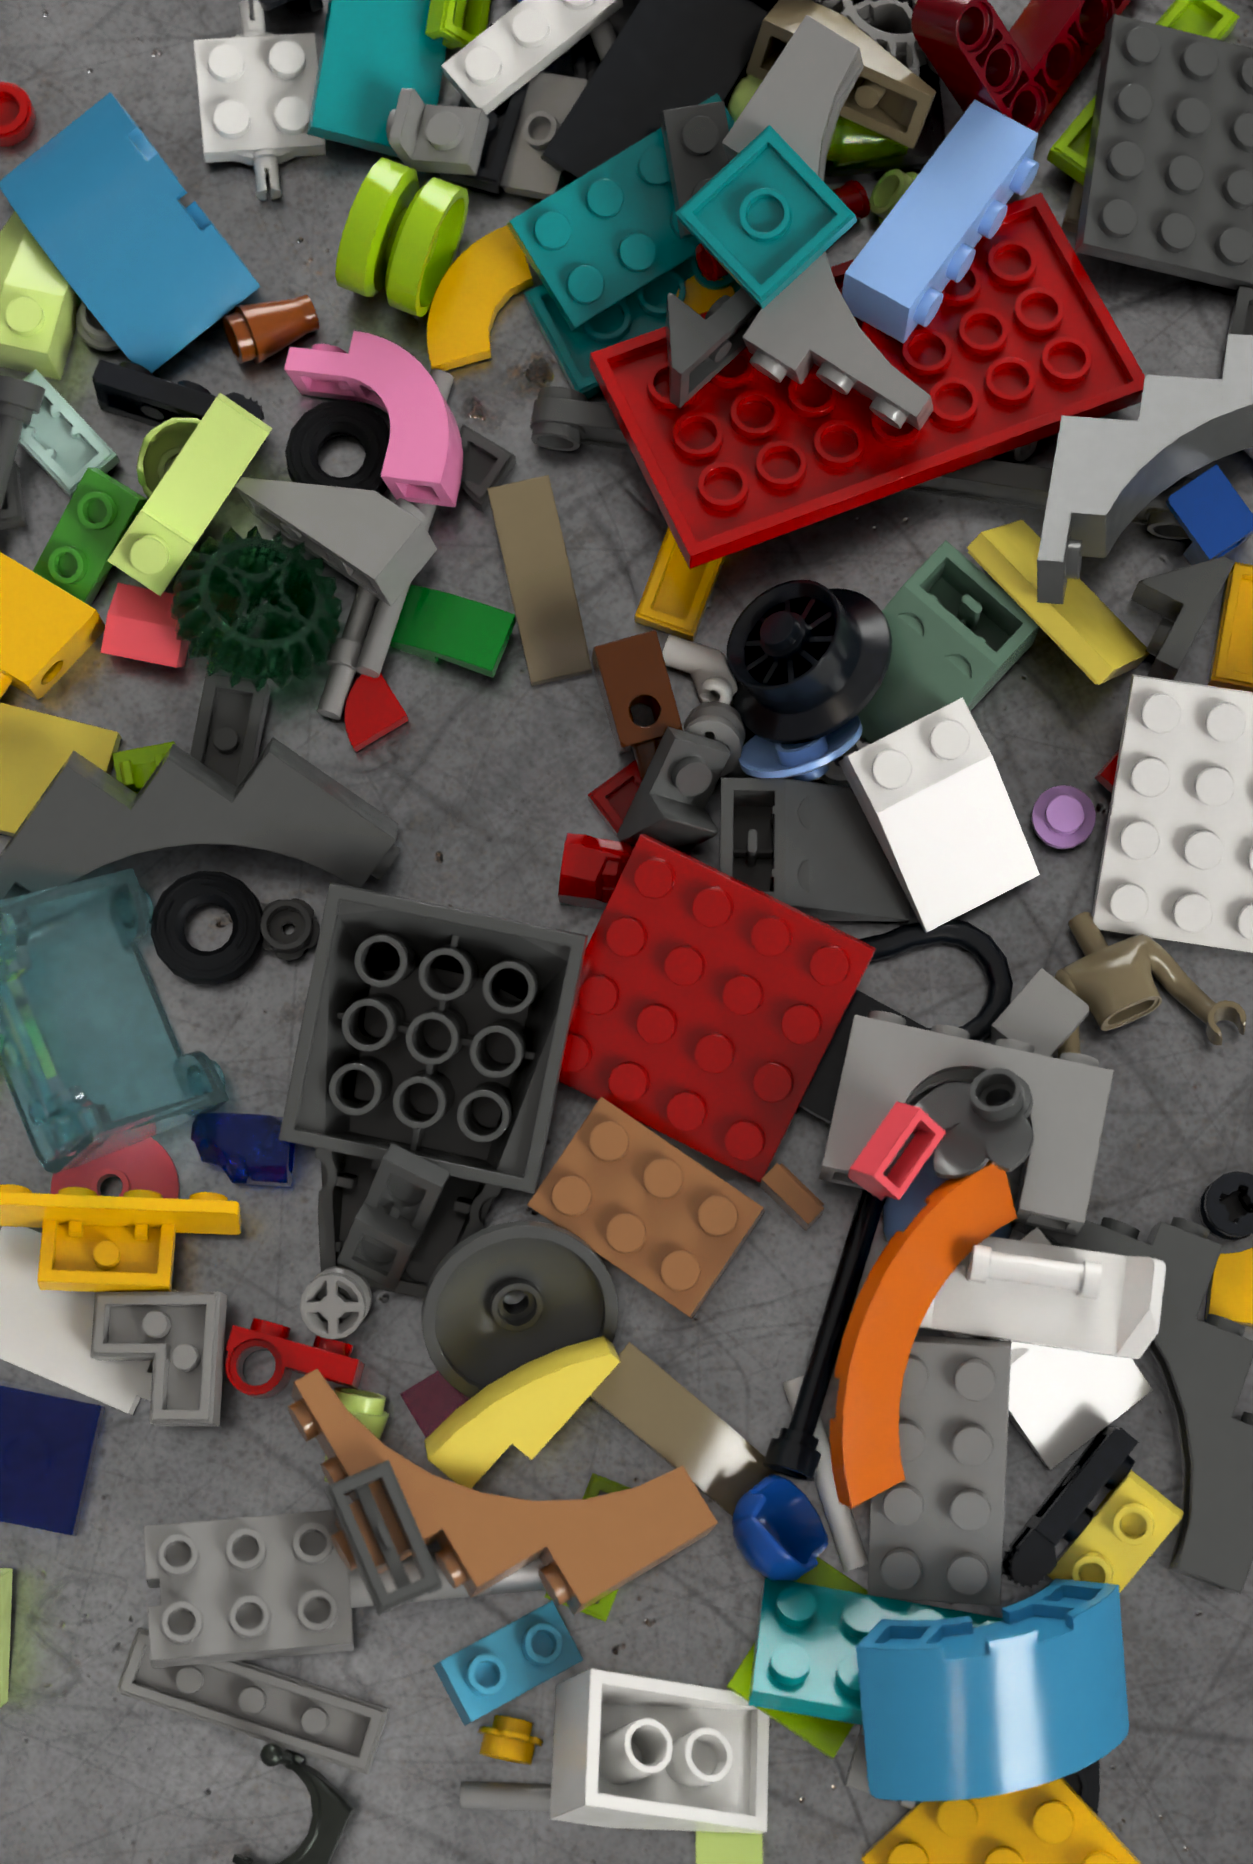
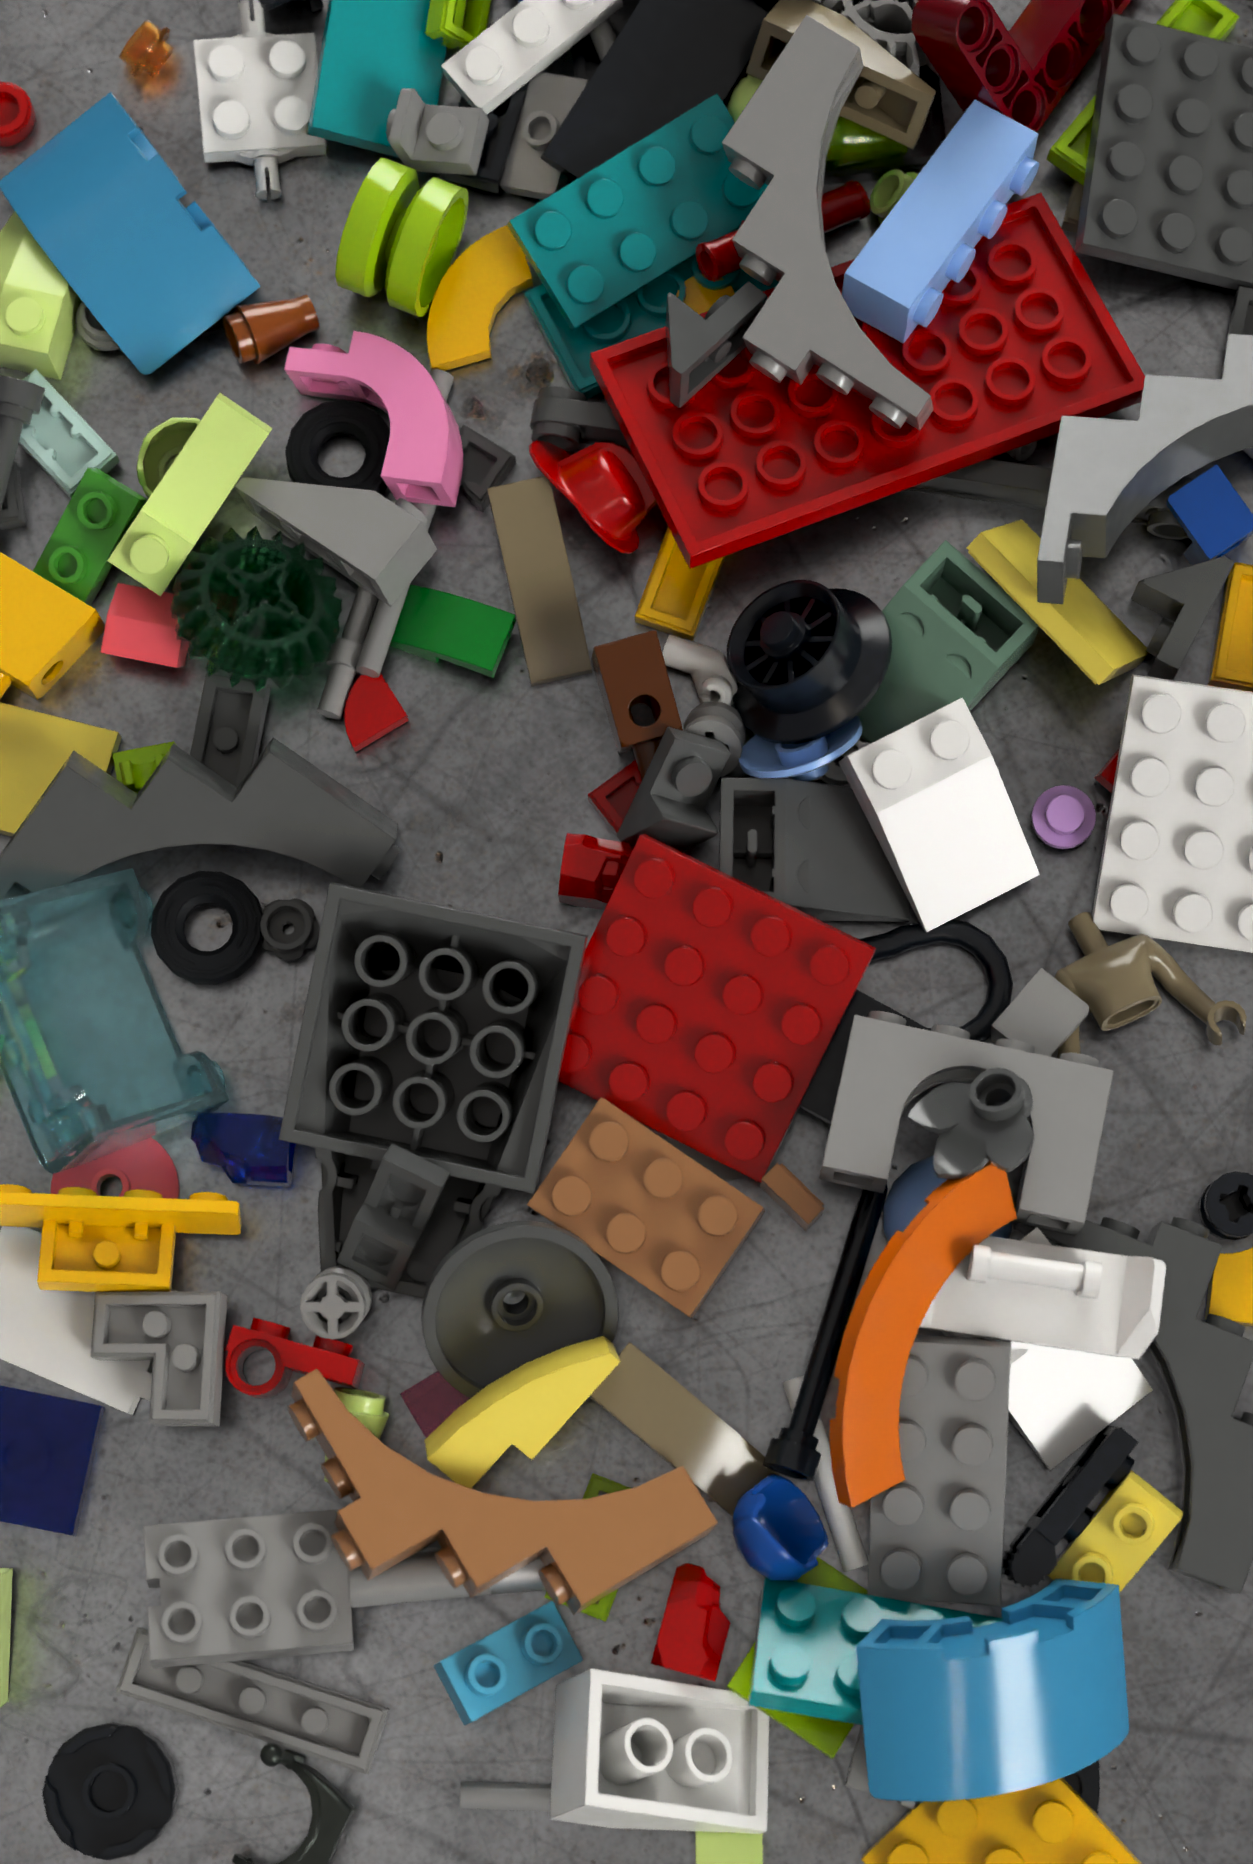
black hinge [92,359,265,448] -> none
dark grey tile [325,1460,443,1616] -> none
yellow plate [478,1715,543,1765] -> none
dark grey plate [659,101,729,239] -> none
teal tile [675,125,857,309] -> none
coral piece [847,1101,946,1201] -> none
none -> black tile [42,1722,179,1860]
none -> clear orange plate [119,19,174,77]
none -> red piece [529,440,657,554]
none -> red rock [651,1563,731,1682]

